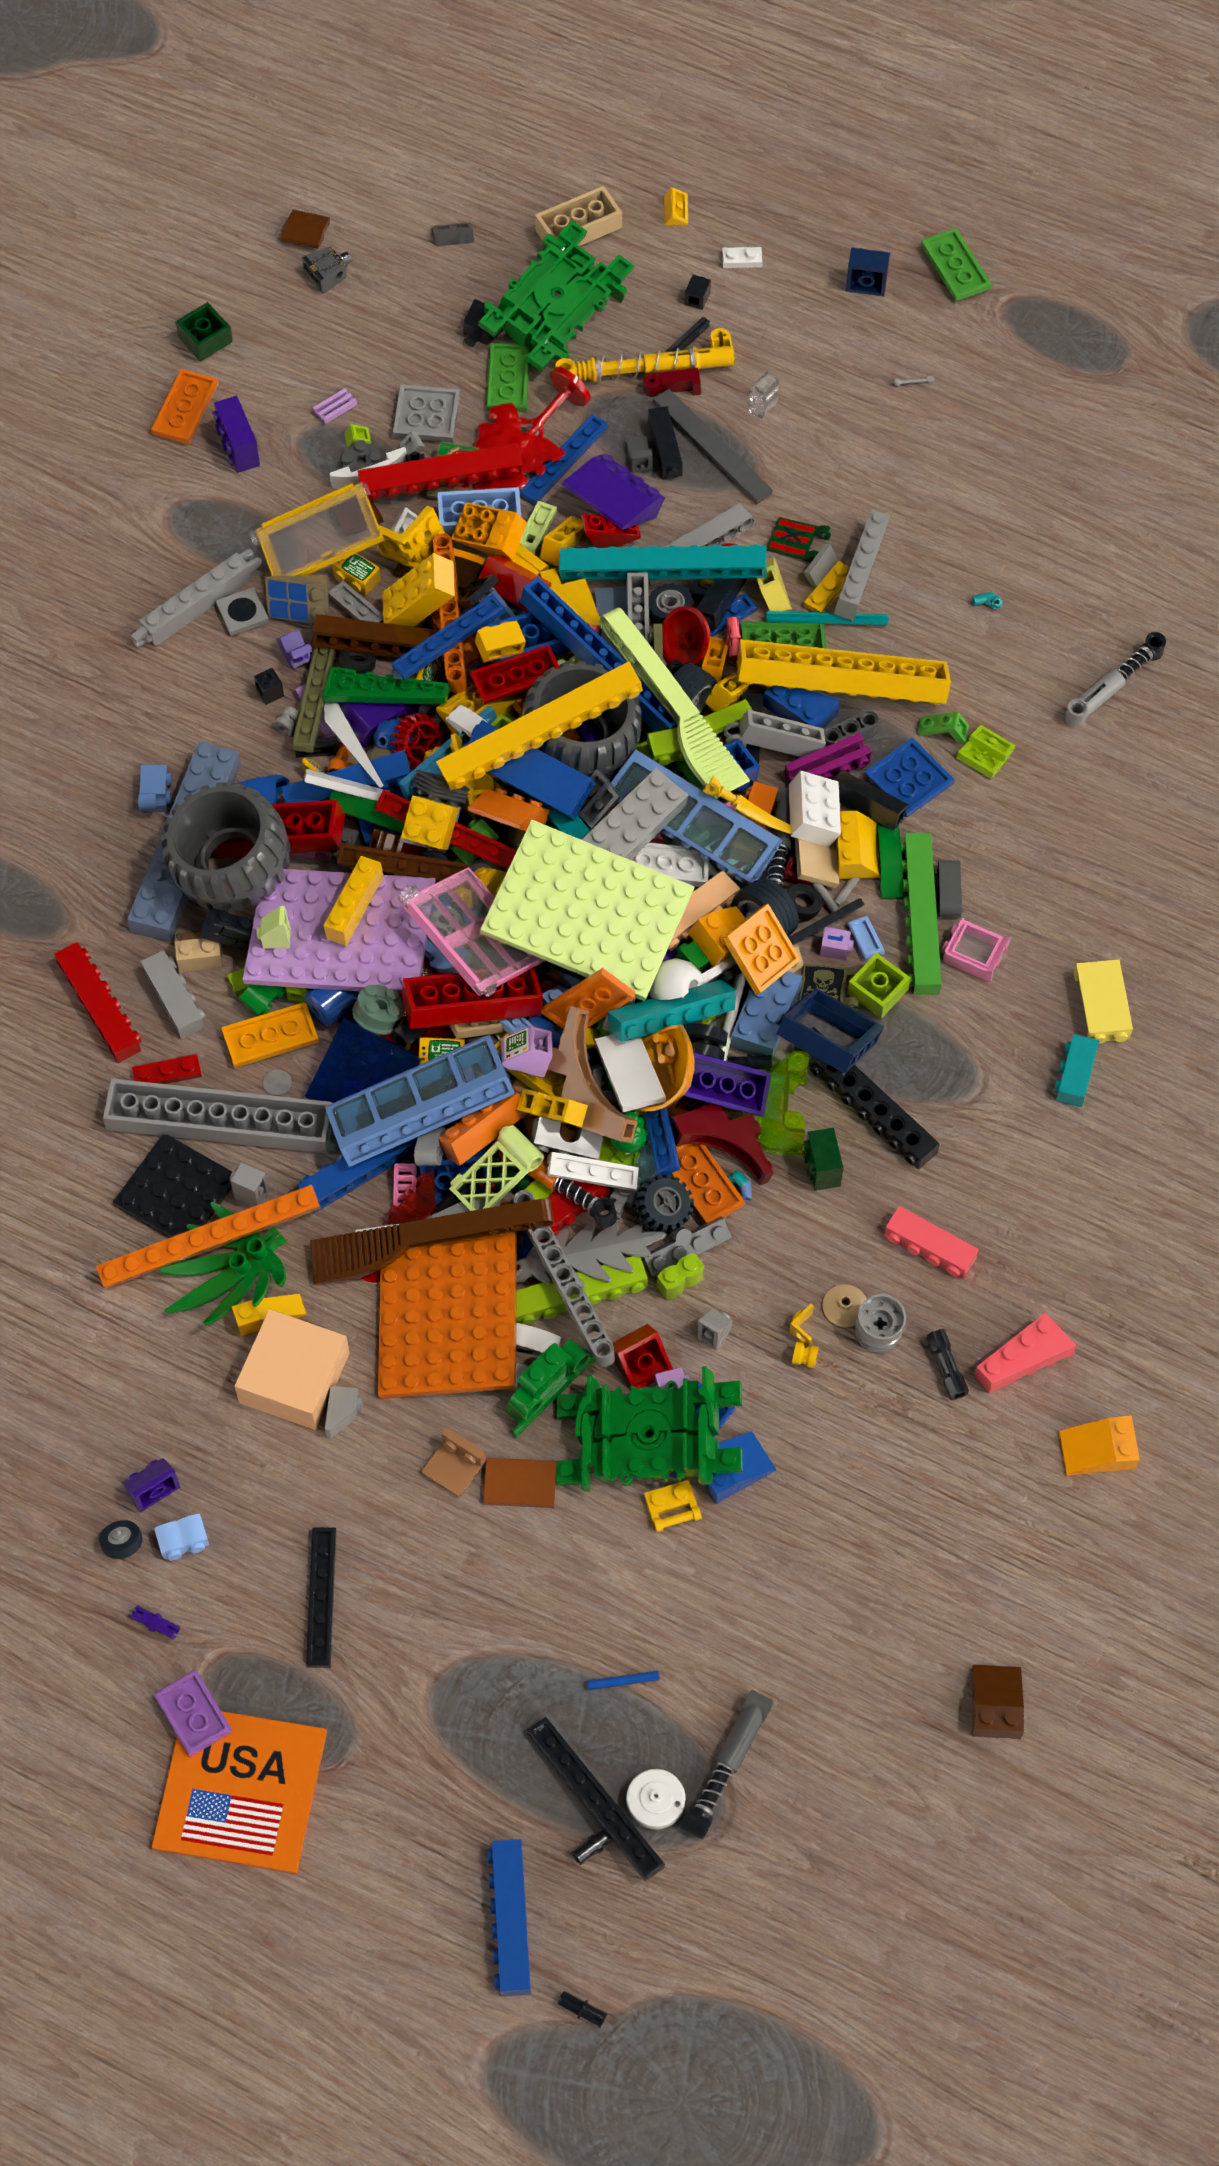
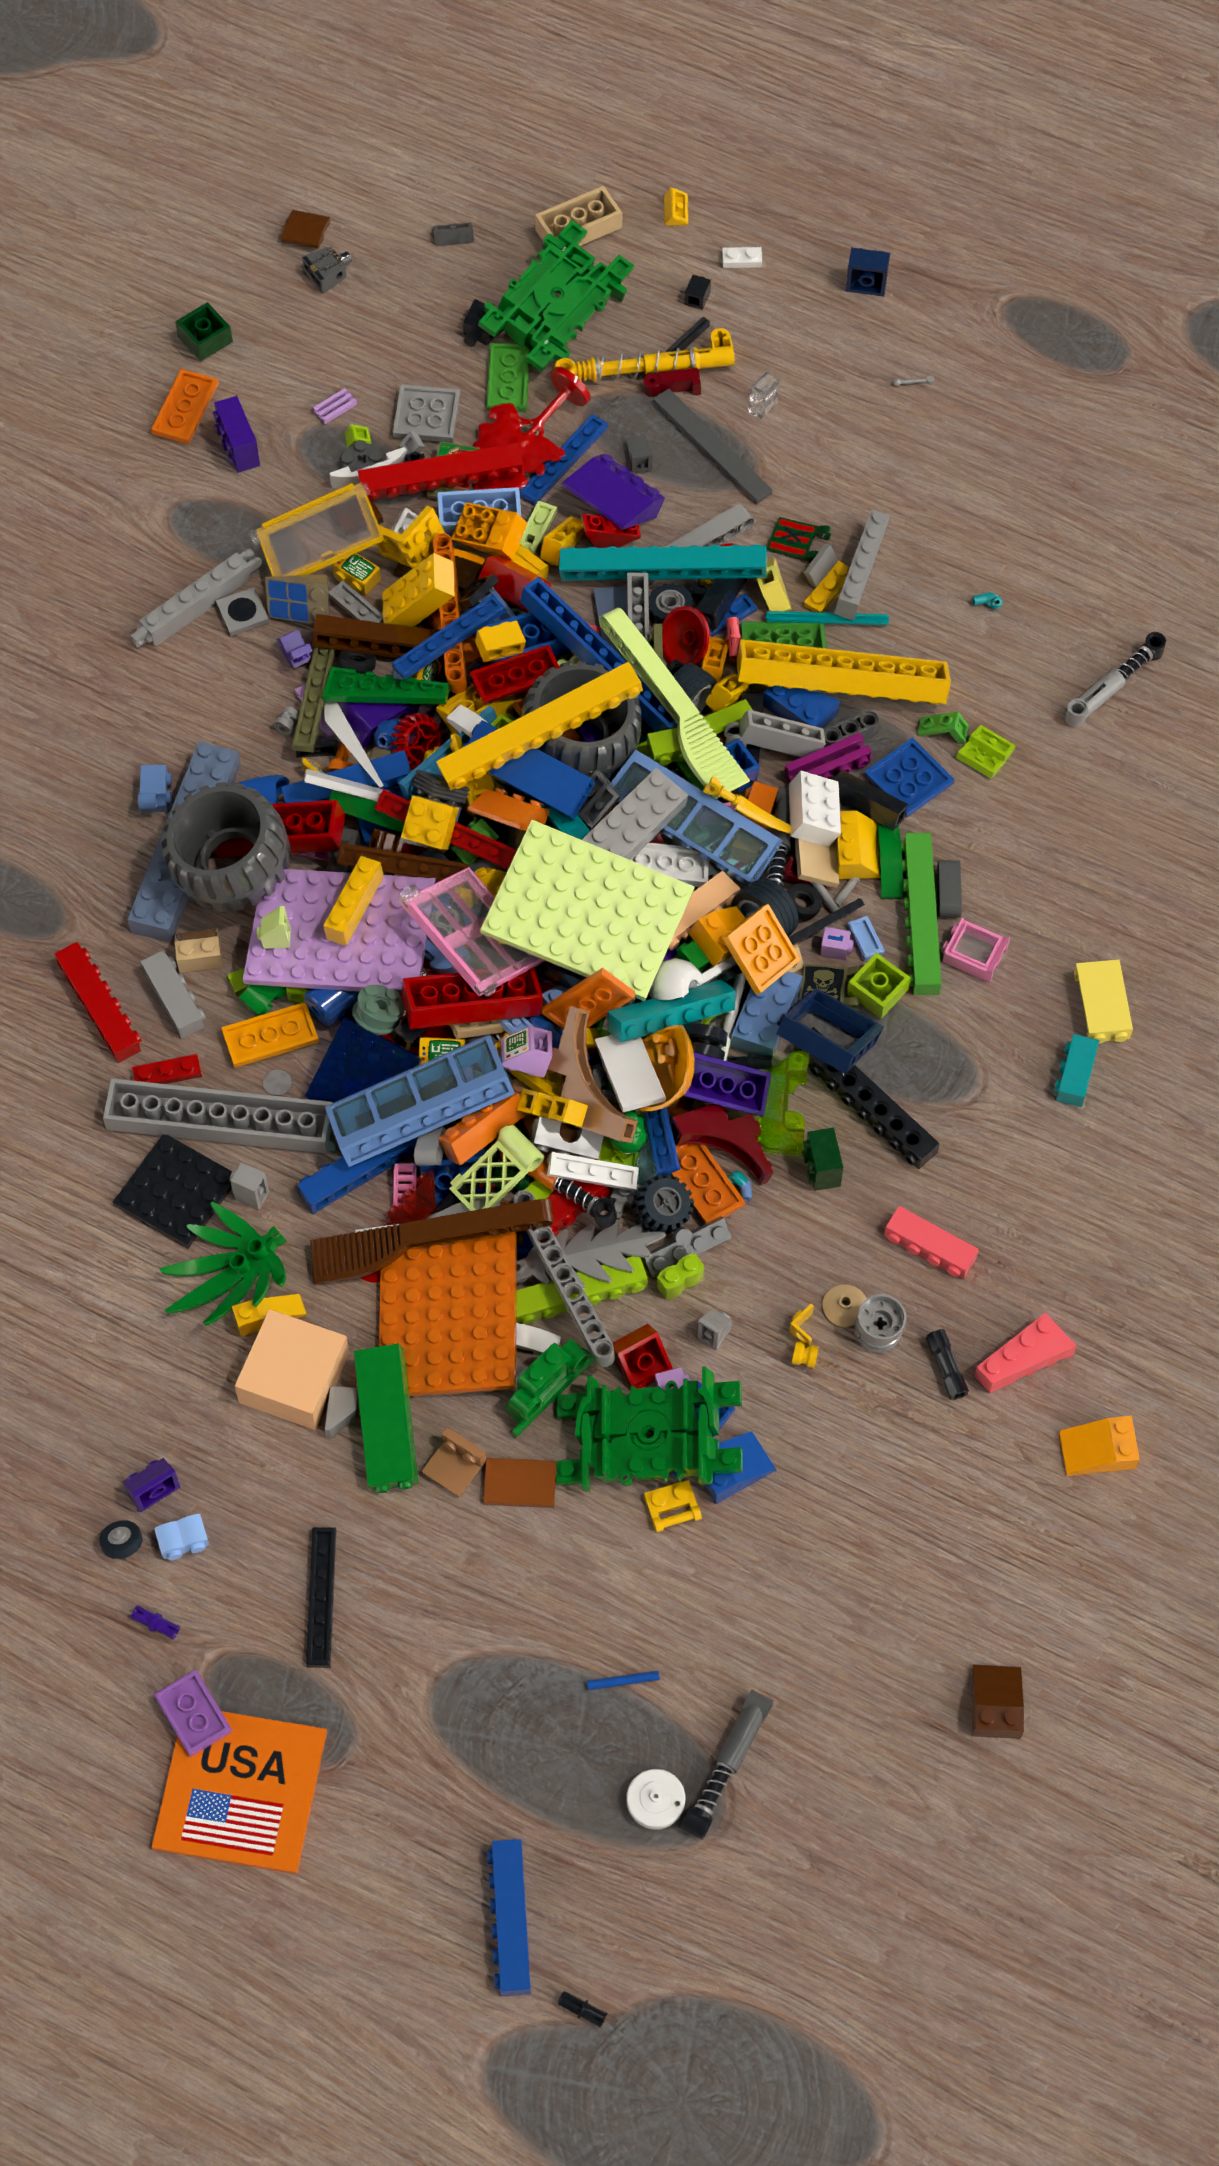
orange brick [96,1185,321,1289] -> none
black brick [202,908,253,950] -> none
black brick [254,667,284,705] -> none
black tile [526,1717,665,1882] -> none
yellow slope [540,568,600,626] -> none
black pin [572,1830,612,1865] -> none
black brick [648,406,683,479] -> none
bright green plate [921,228,992,301] -> none
none -> green brick [354,1343,419,1494]

